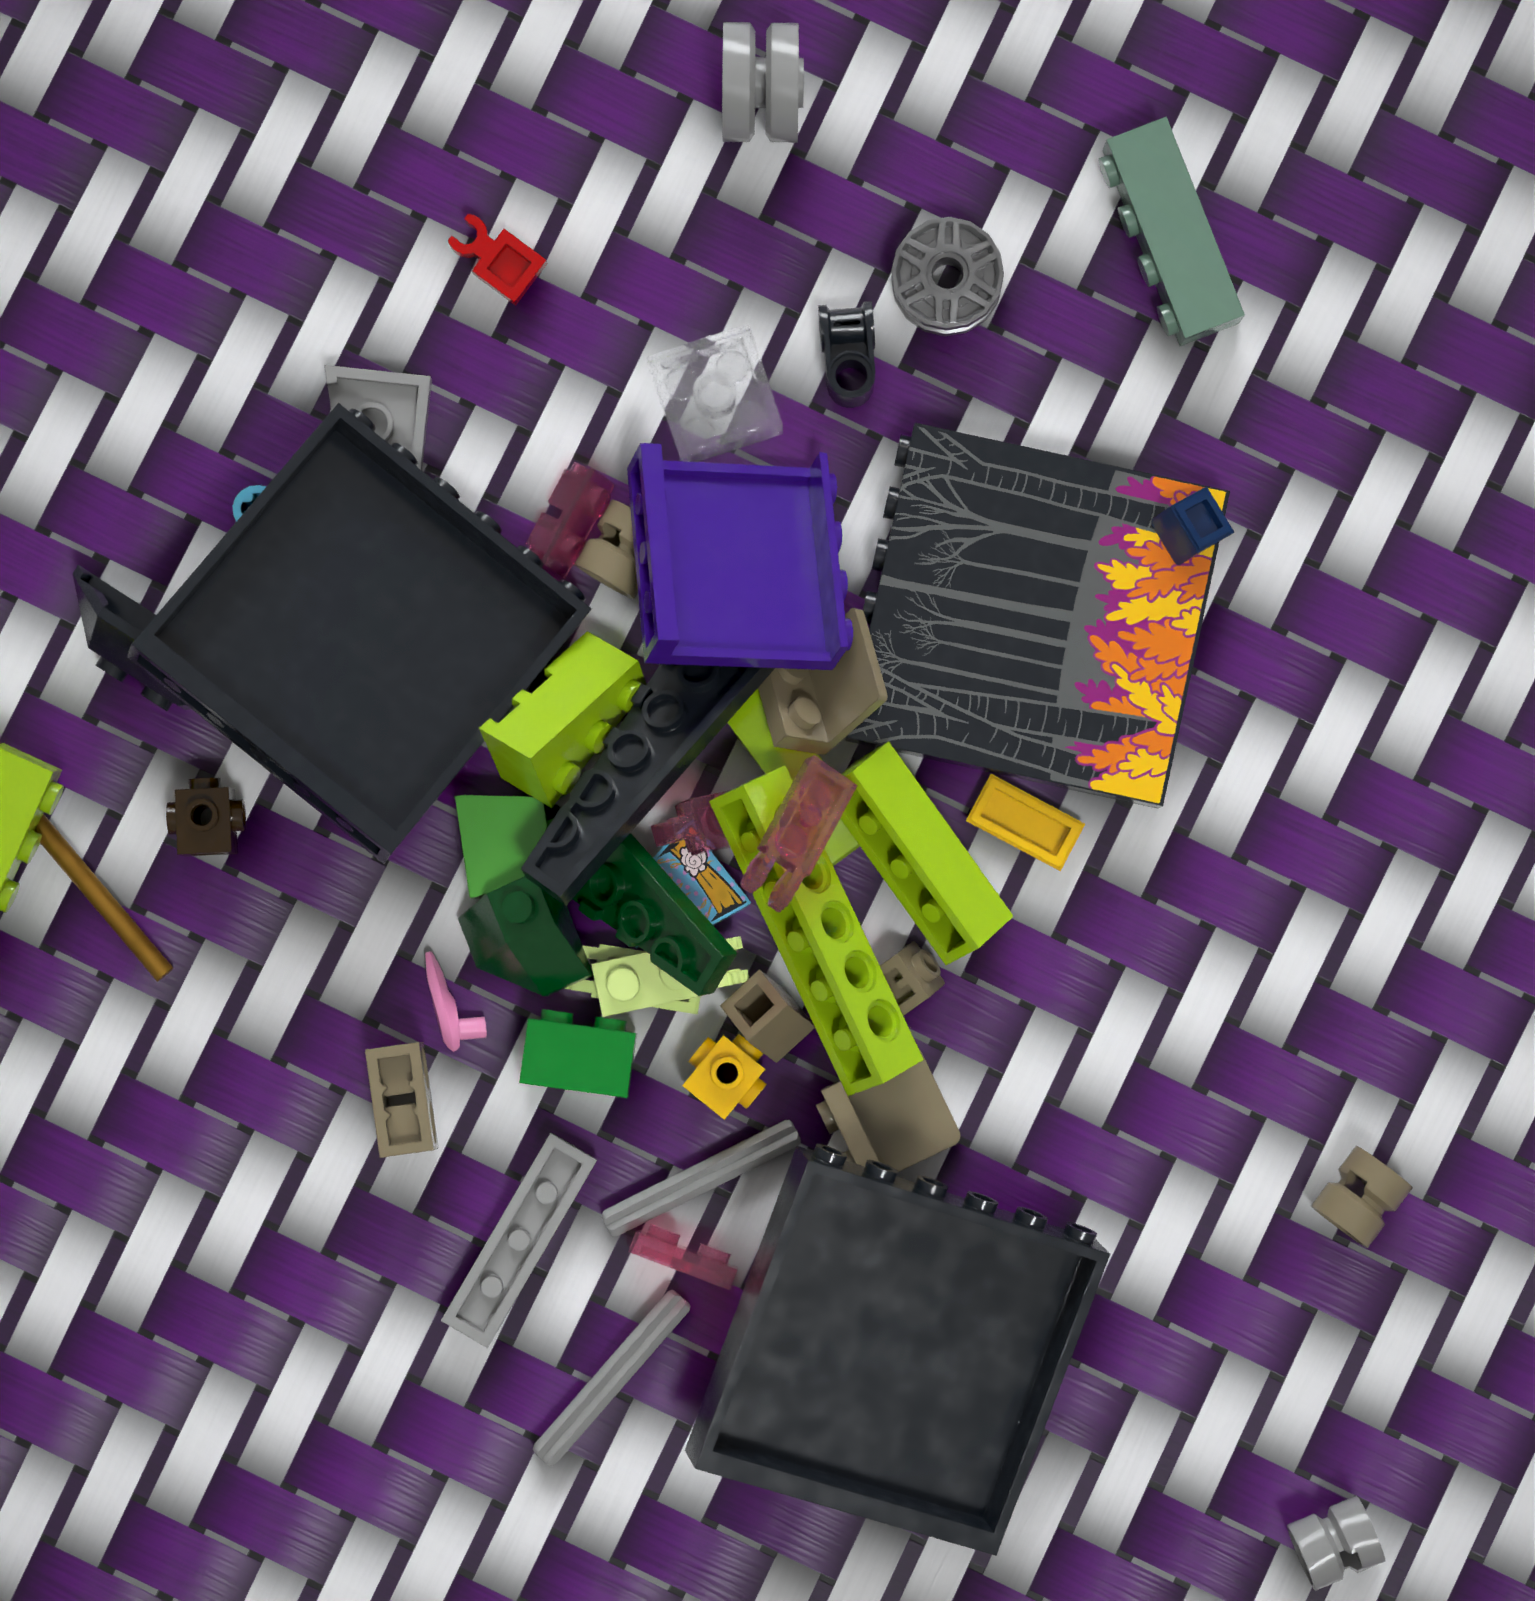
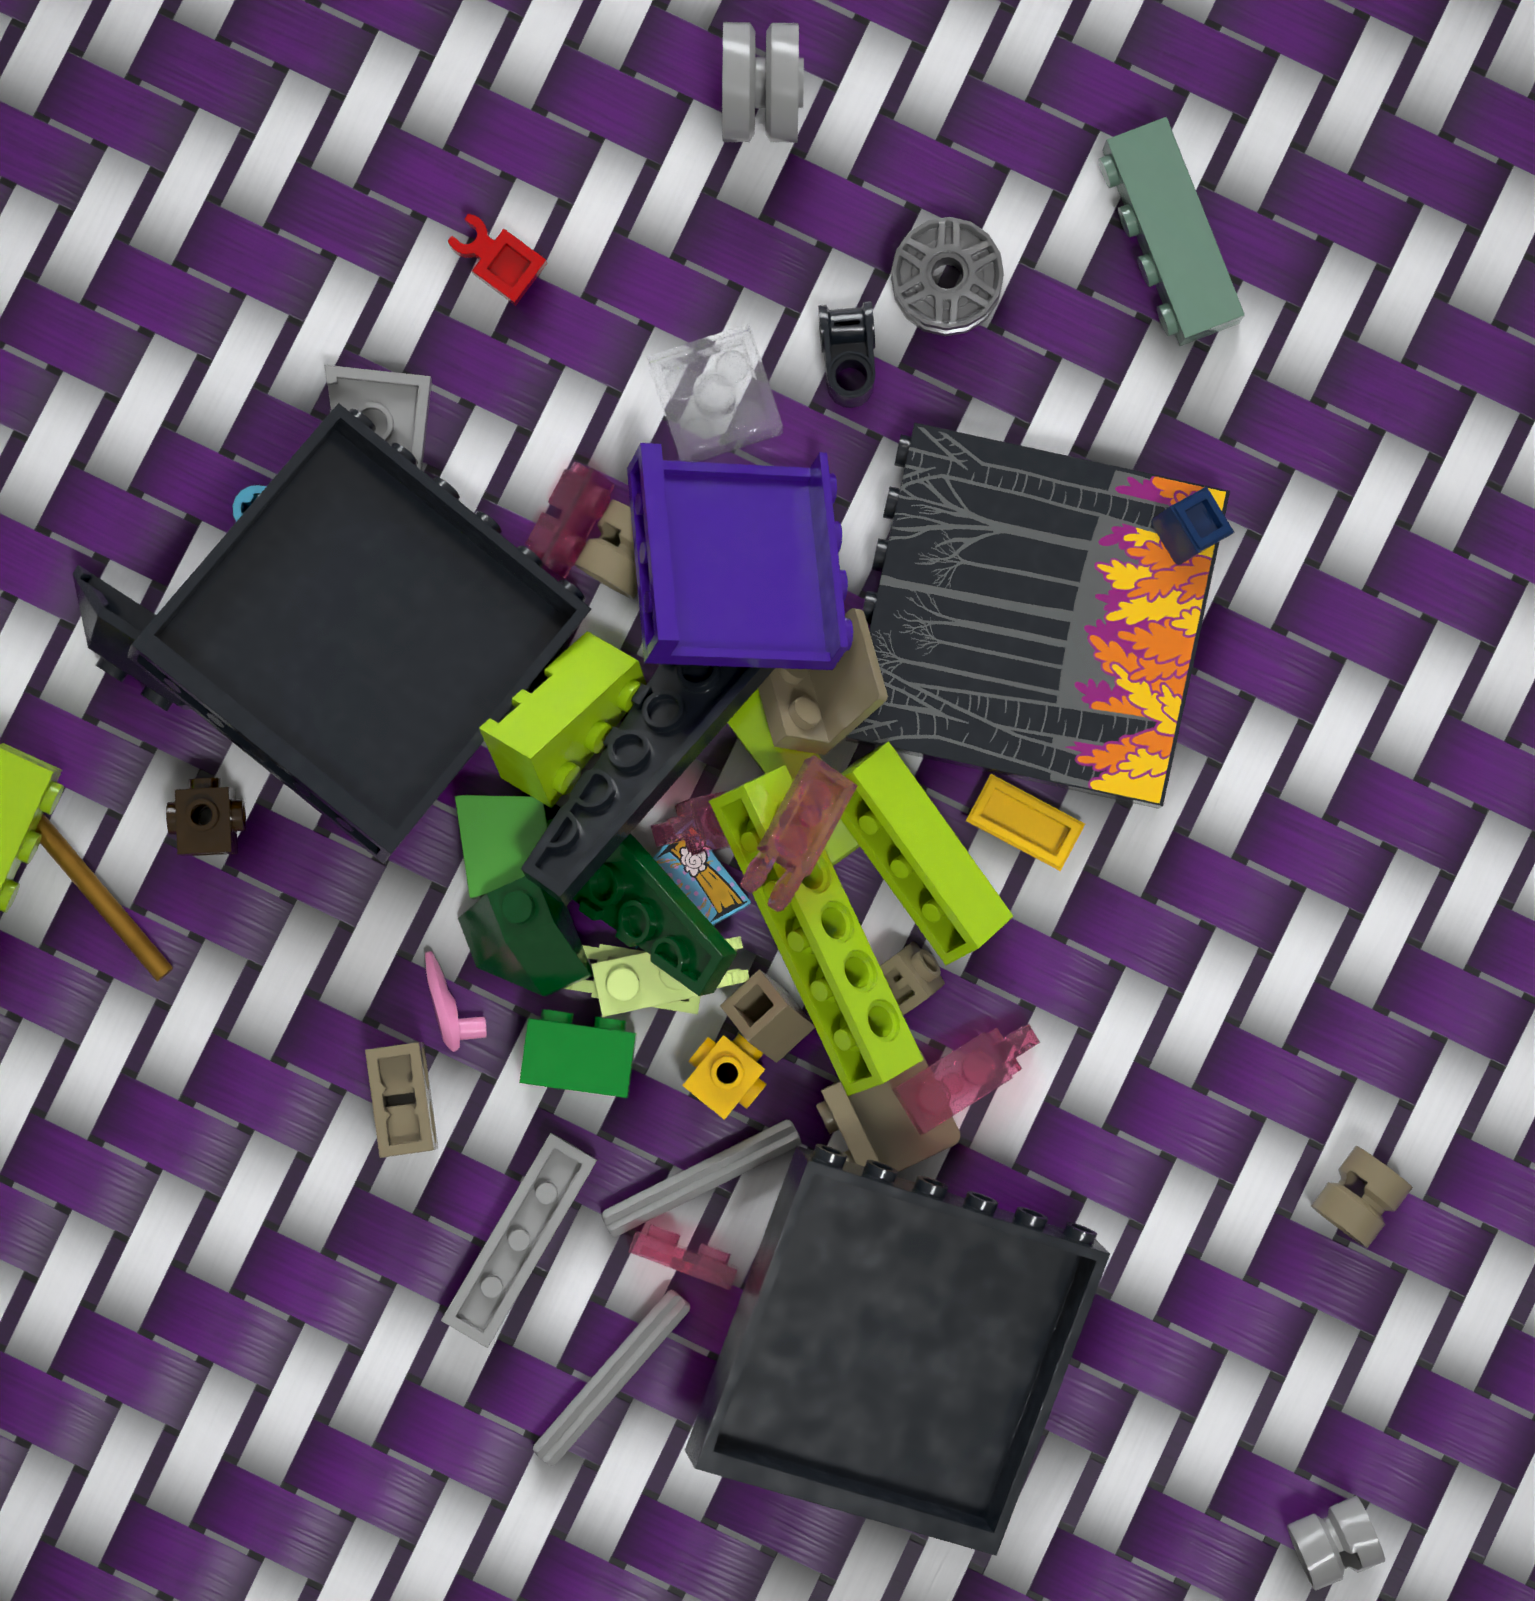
none -> clear pink hinge [892,1024,1040,1135]

